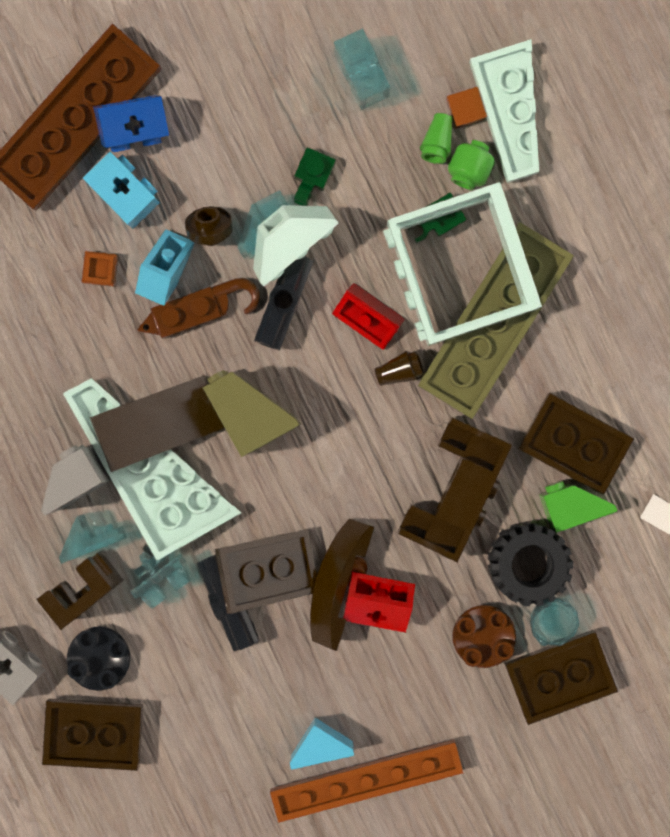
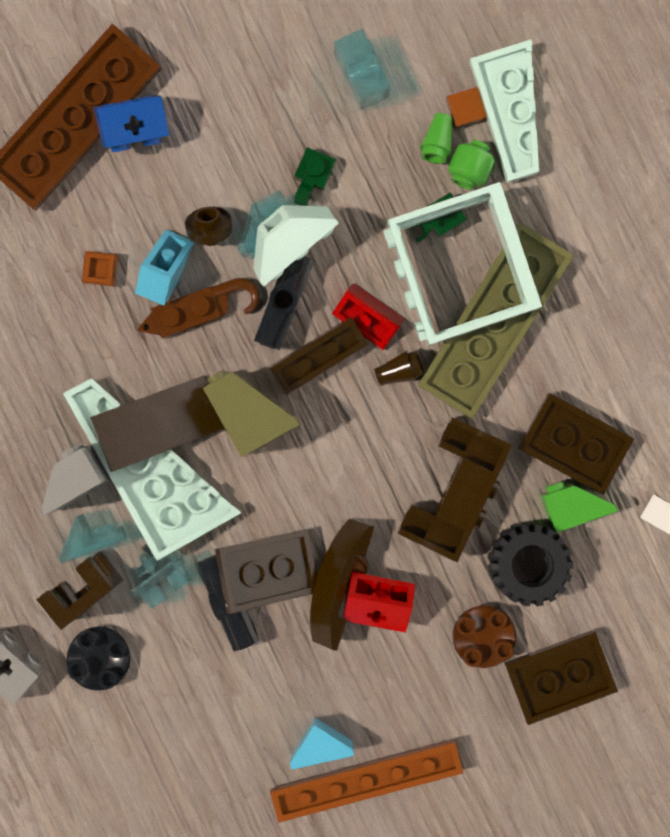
dark brown plate [42,698,143,771] -> none
medium azure brick [83,151,160,229] -> none
clear light blue hair [530,597,580,646] -> none
none -> dark brown plate [269,316,368,395]

